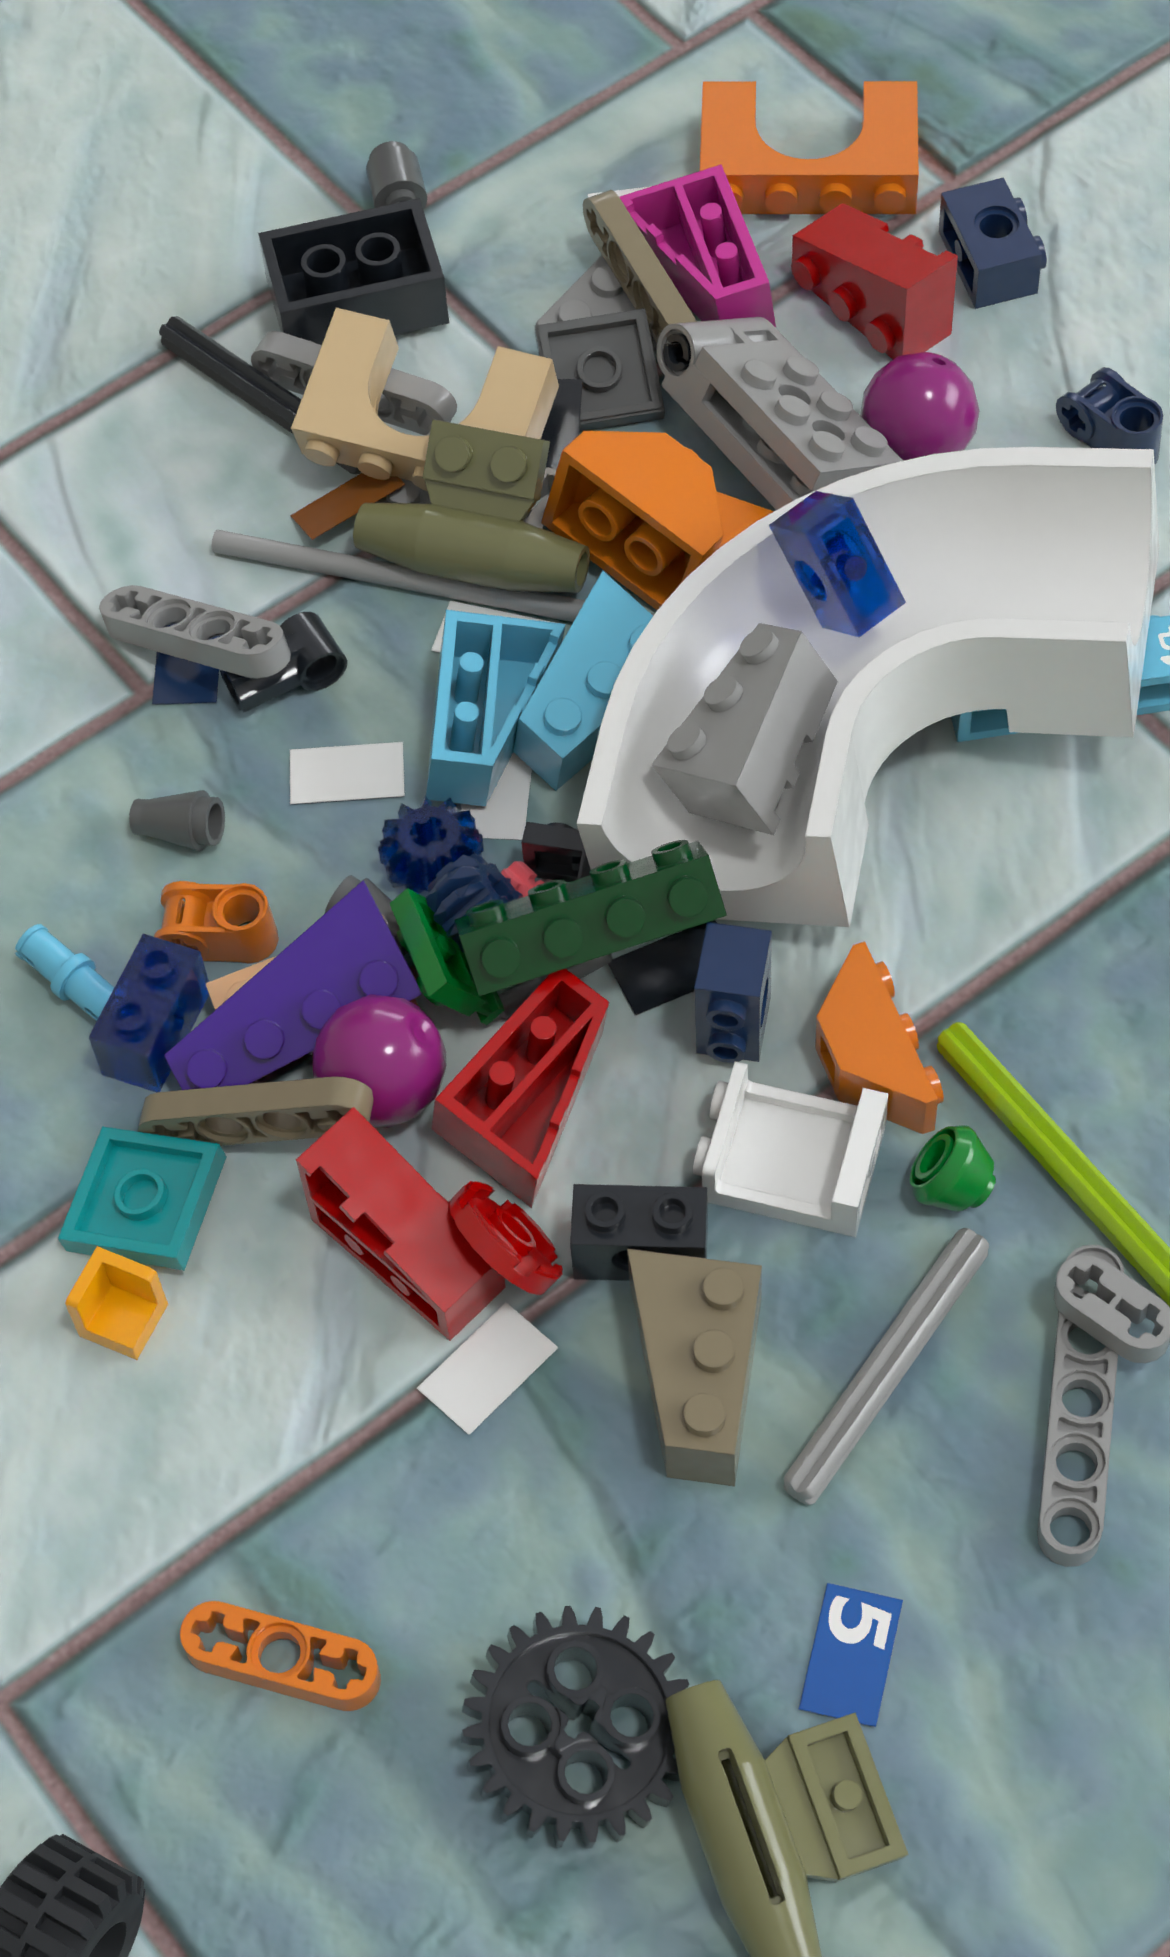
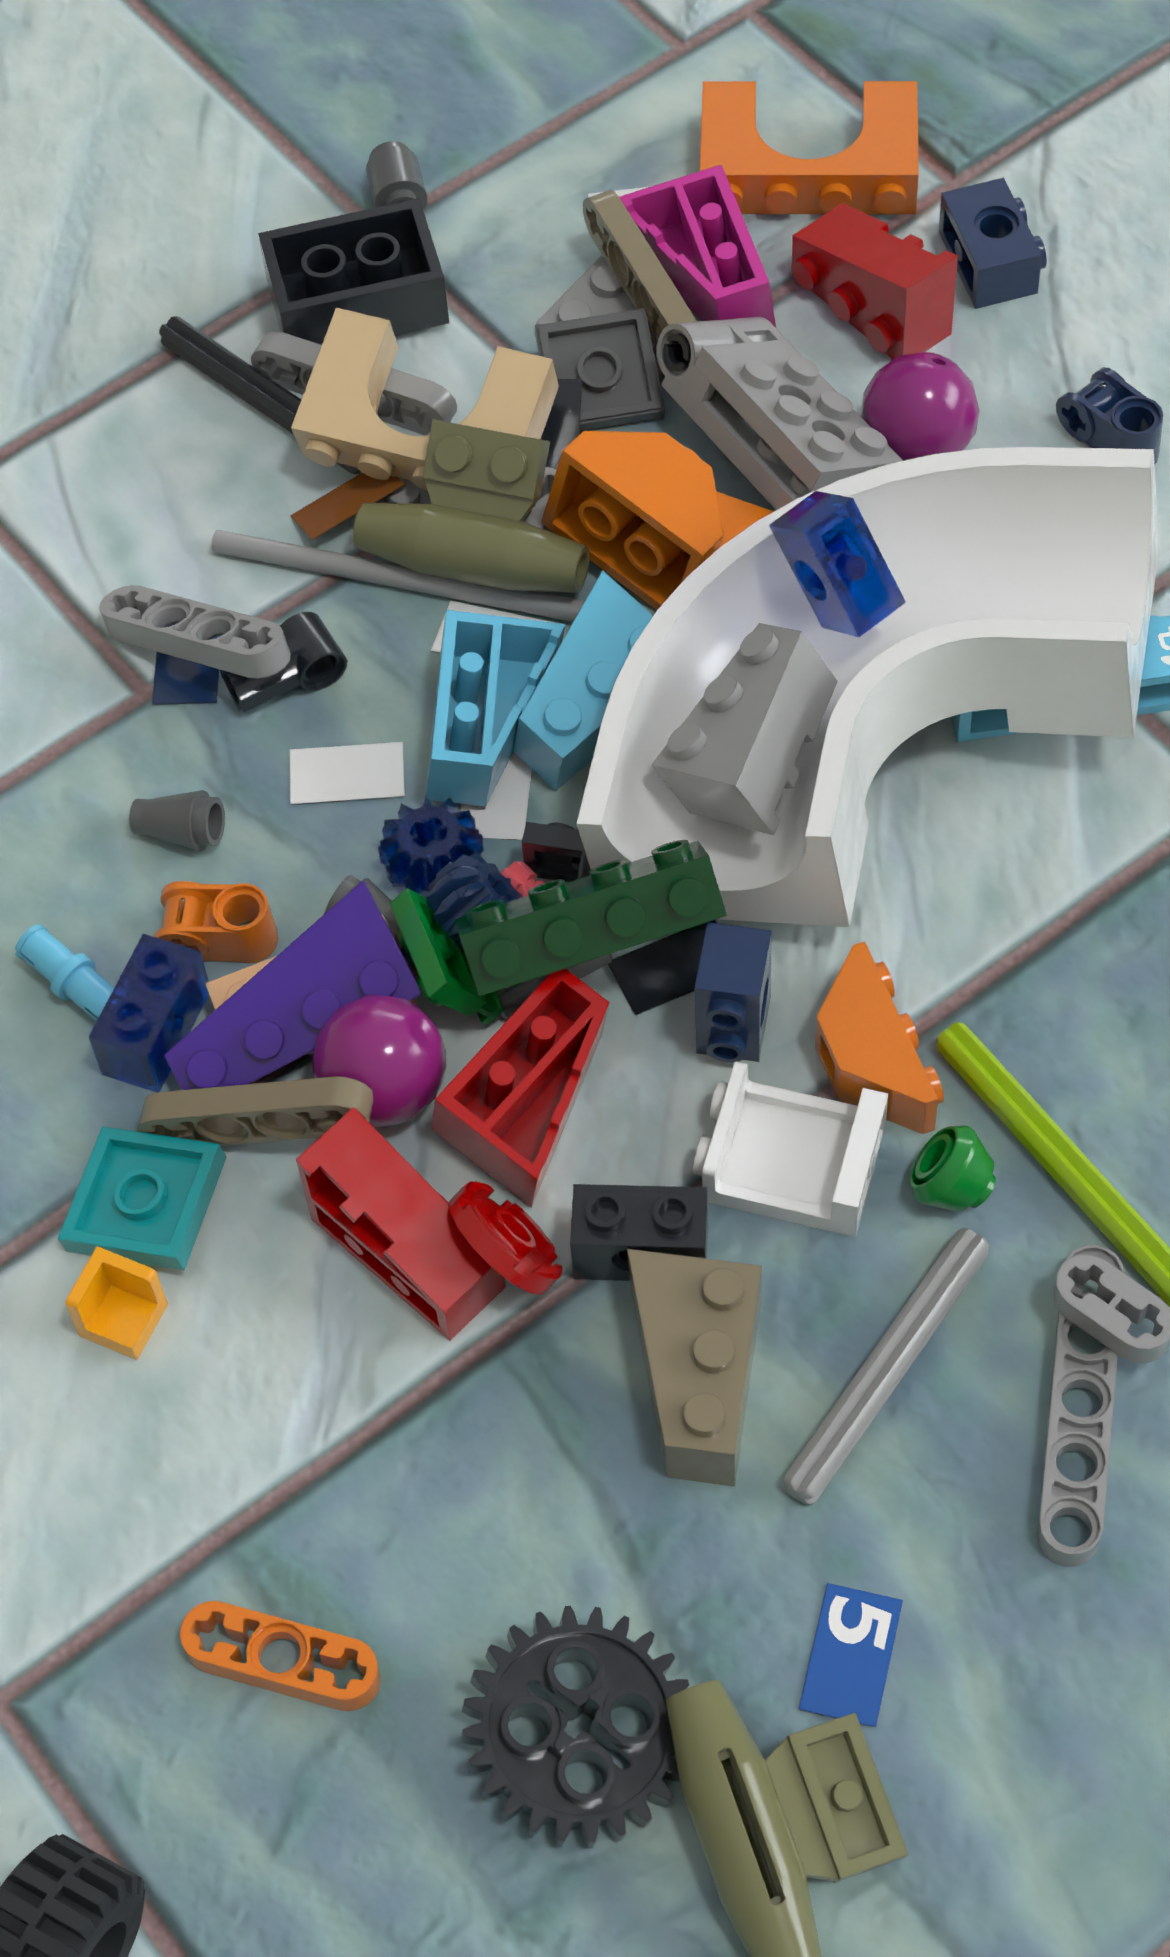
white sticker [417,1302,559,1435] -> none

